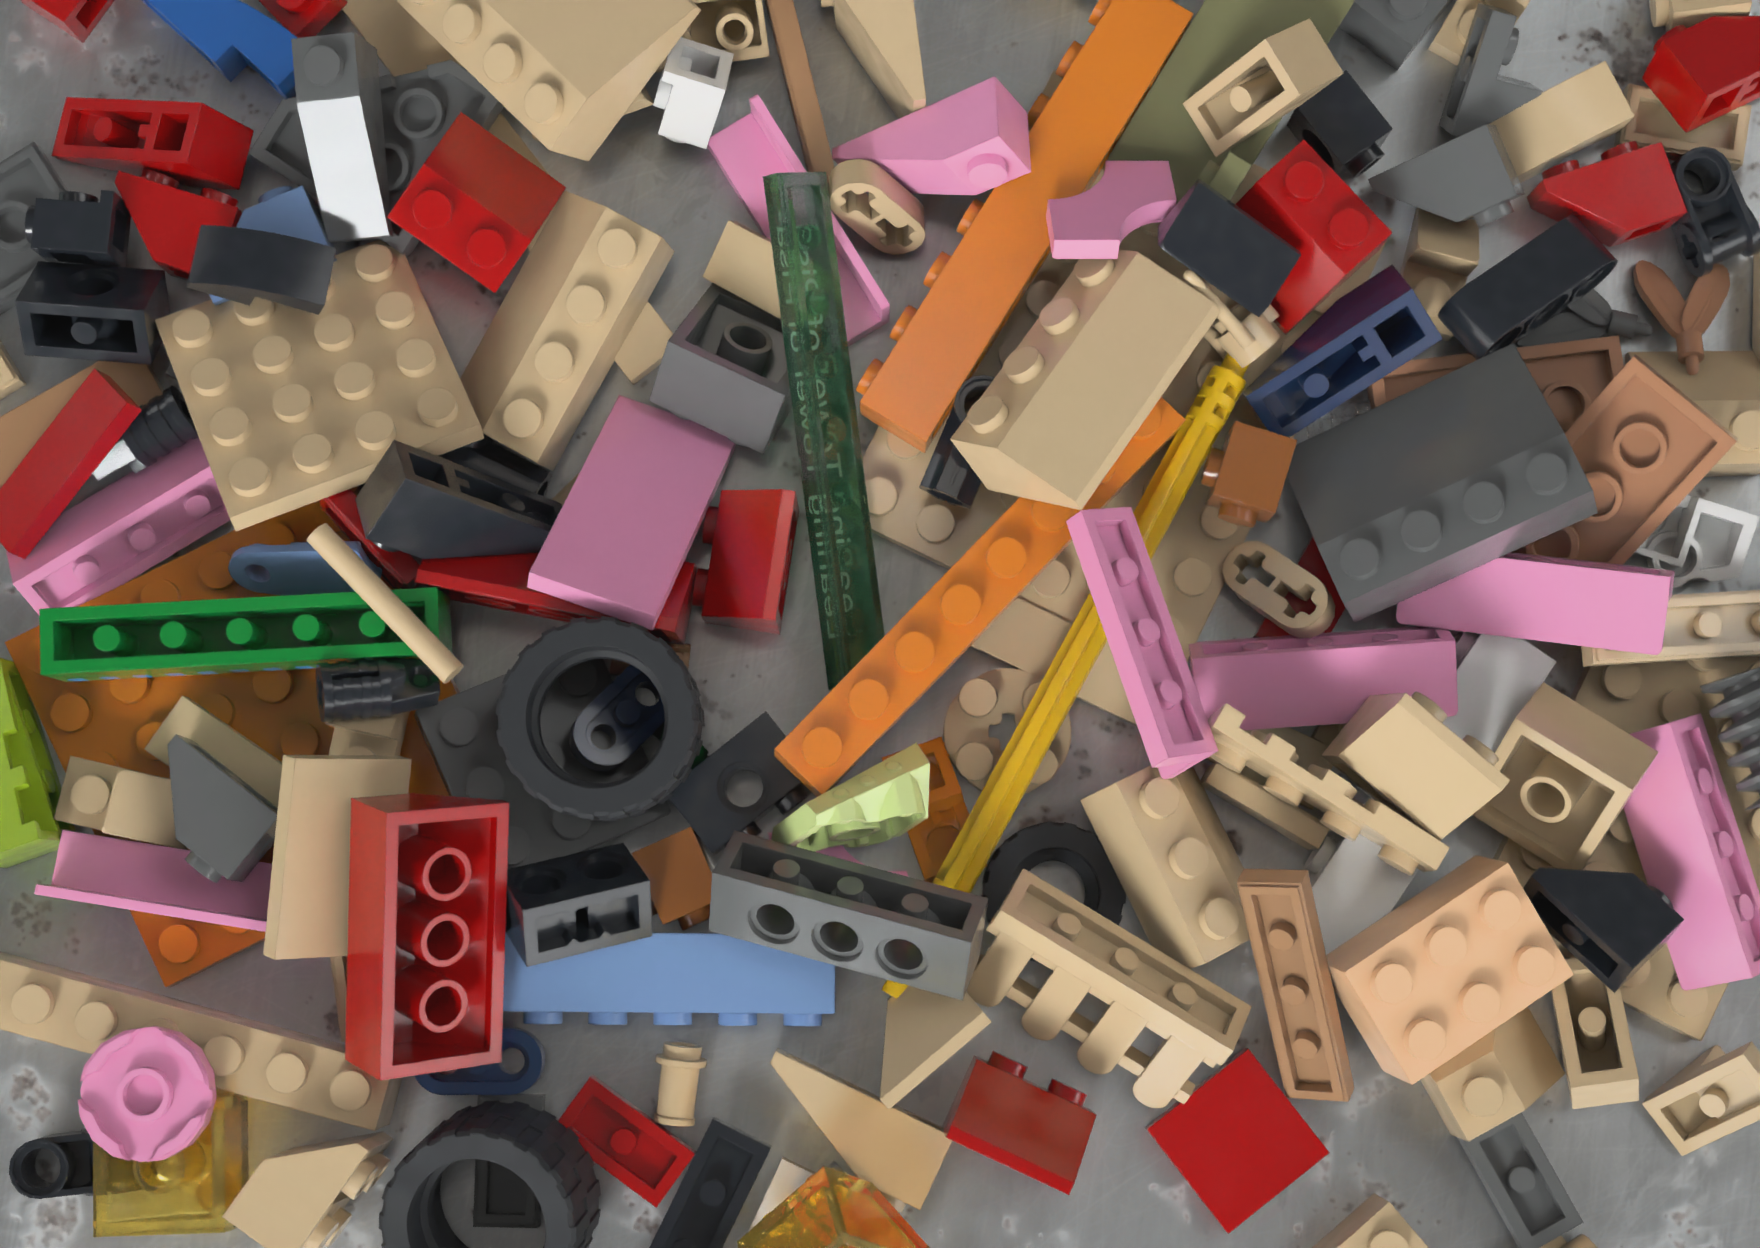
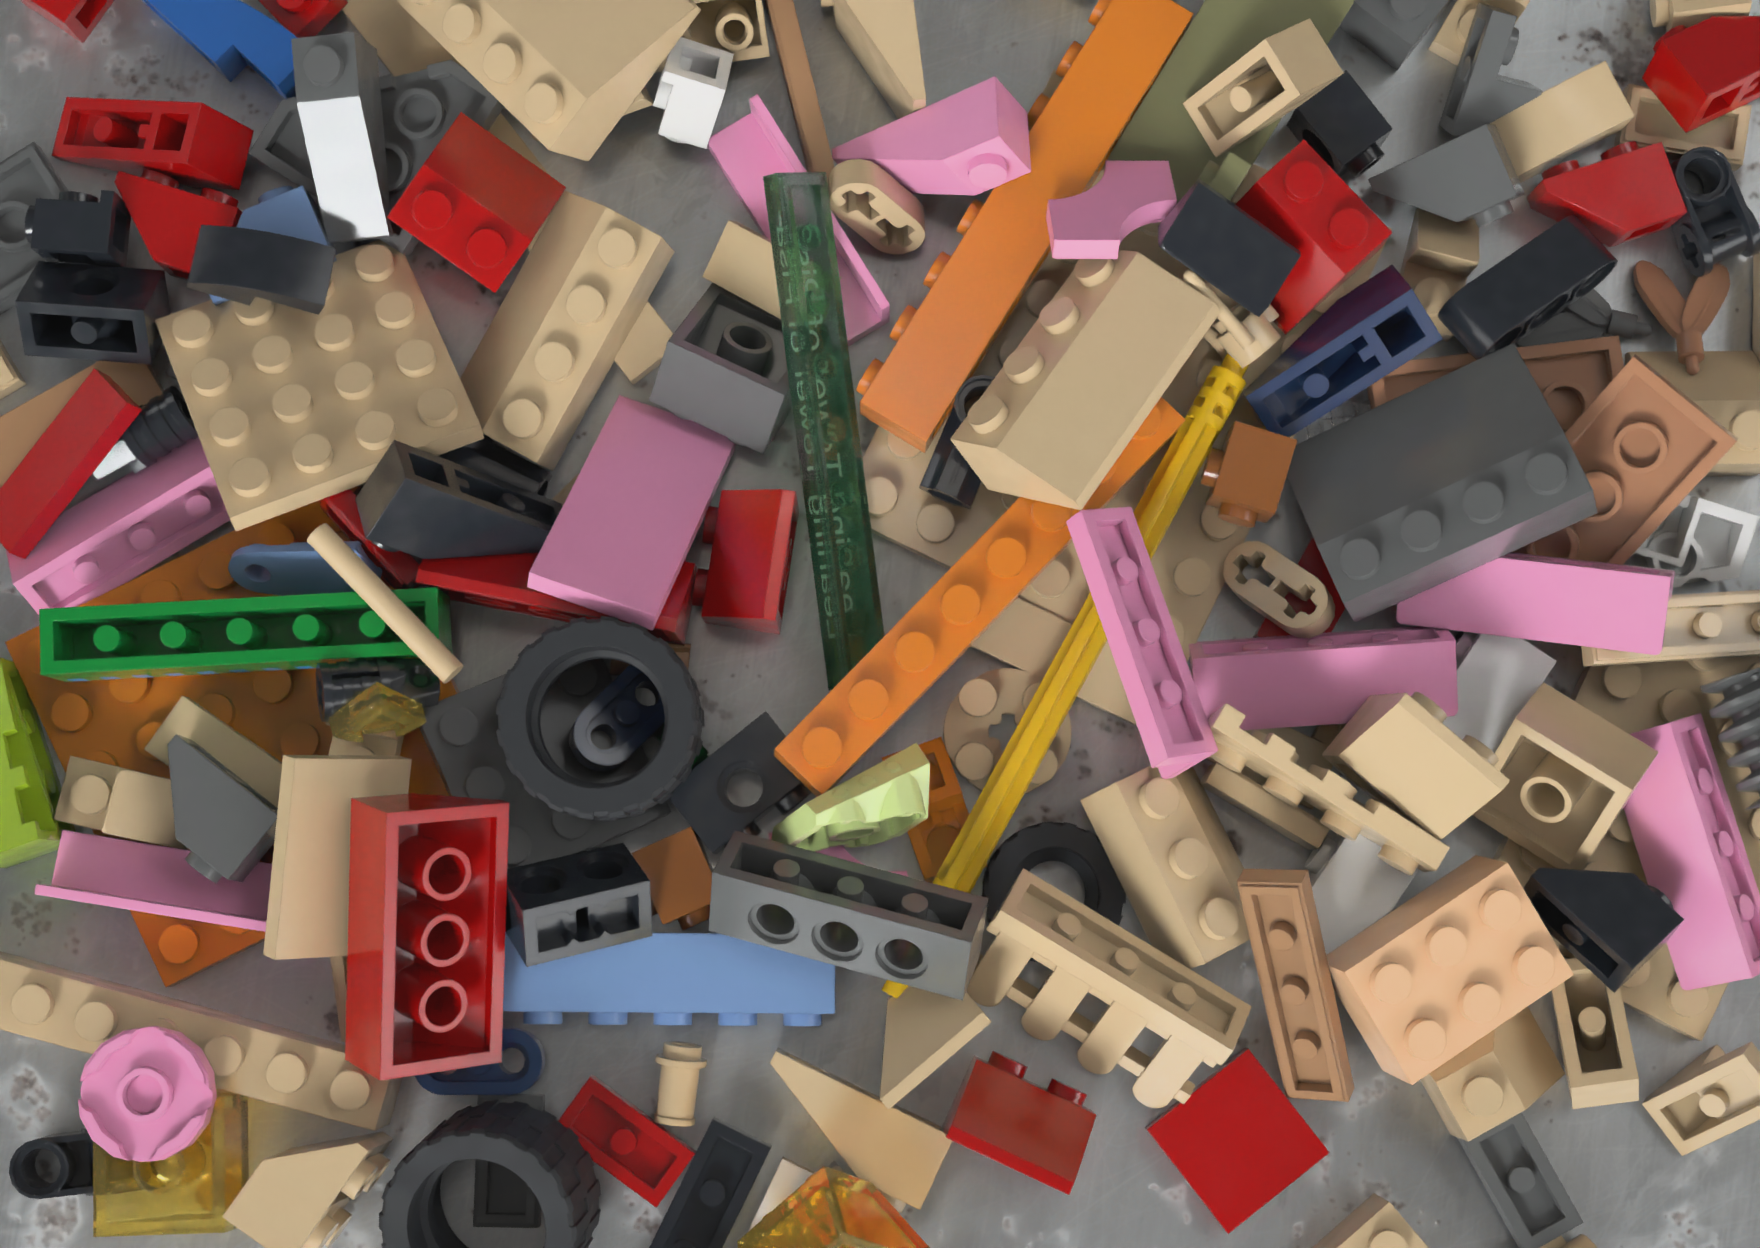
none -> clear yellow tile [328,681,427,742]

